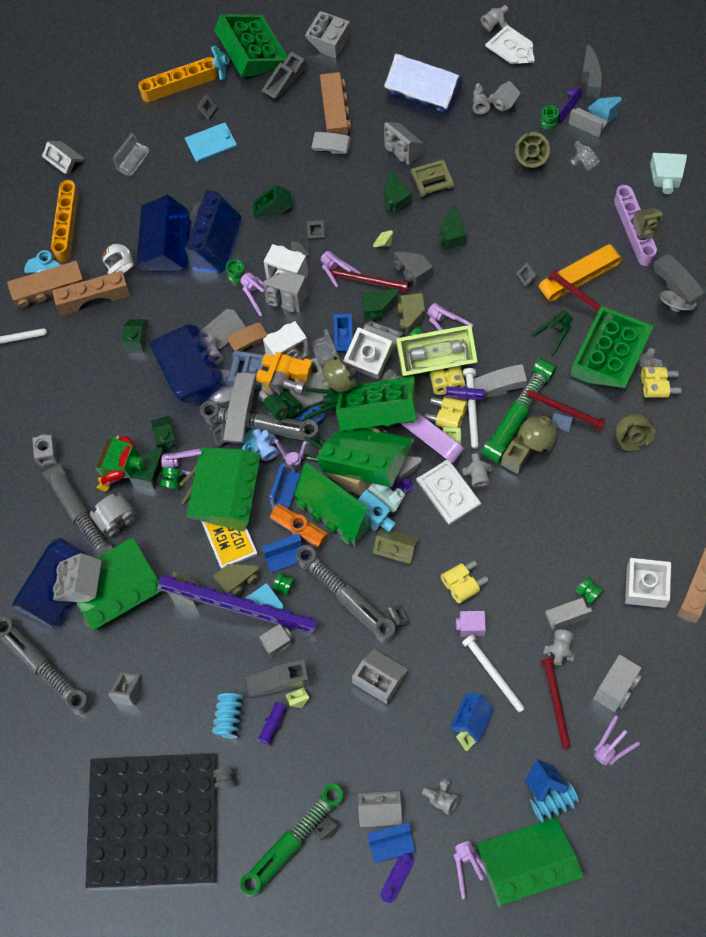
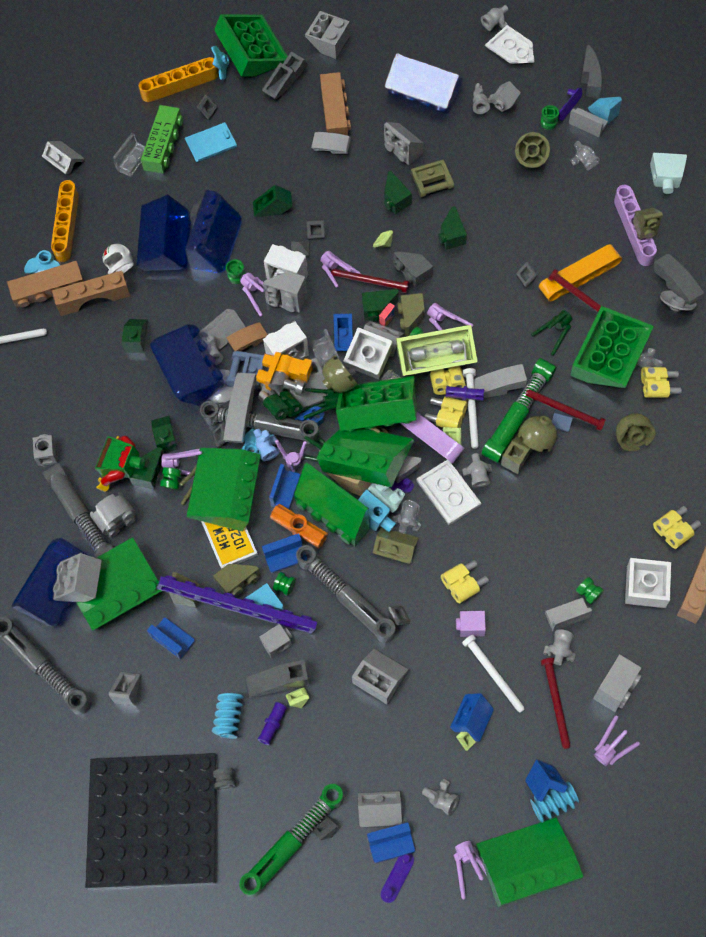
none -> bright green brick [141,105,183,174]
none -> blue panel [147,618,195,659]
none -> coral tile [379,303,395,327]
none -> clear piece [392,500,421,534]
none -> light yellow piece [653,506,701,549]

